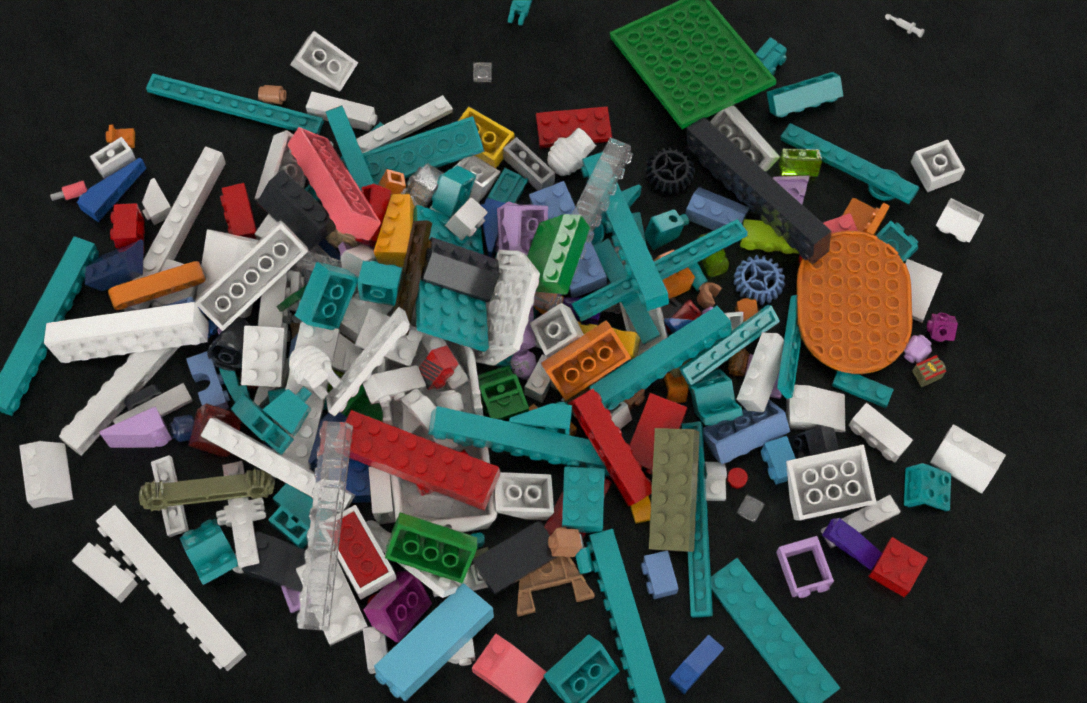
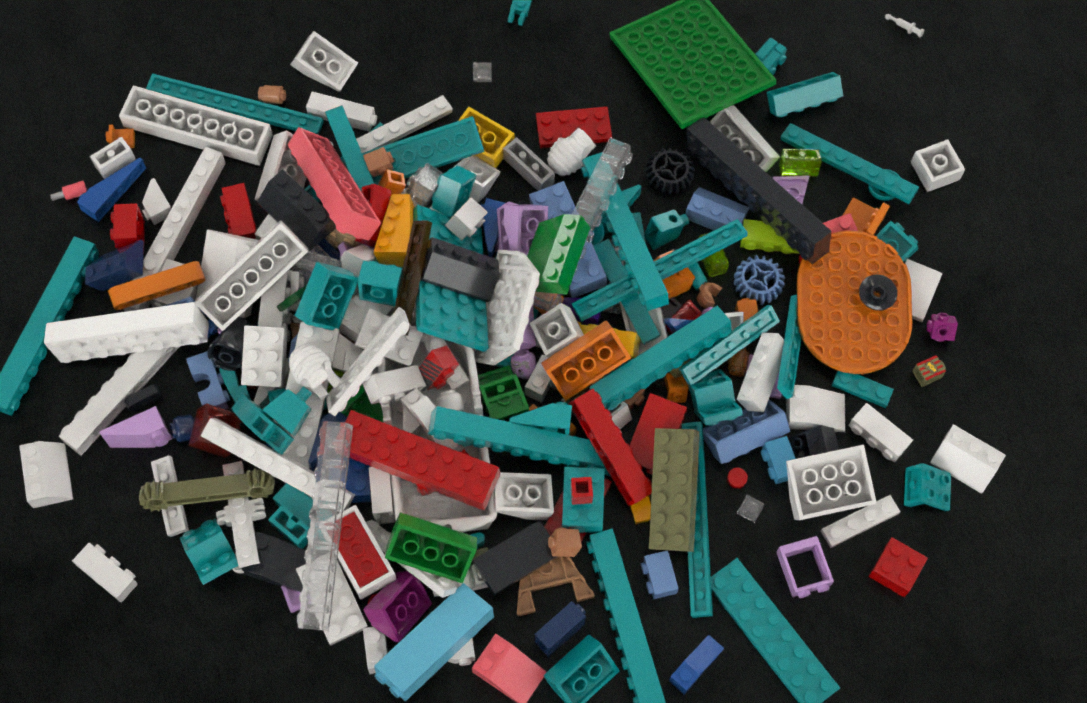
white brick [96,505,247,671] -> none
white tile [112,383,193,424] -> none
teal plate [488,168,529,204] -> none
teal piece [575,534,594,574] -> none
white slope [705,462,727,501] -> none
dark purple slope [822,518,882,570] -> none
lavender head [903,335,932,363] -> none
white slope [936,198,984,243] -> none
none -> white brick [119,86,273,166]
none -> nougat brick [363,147,394,177]
none -> dark blue brick [534,601,586,658]
none -> red brick [570,477,593,505]
none -> black dish [859,275,897,311]

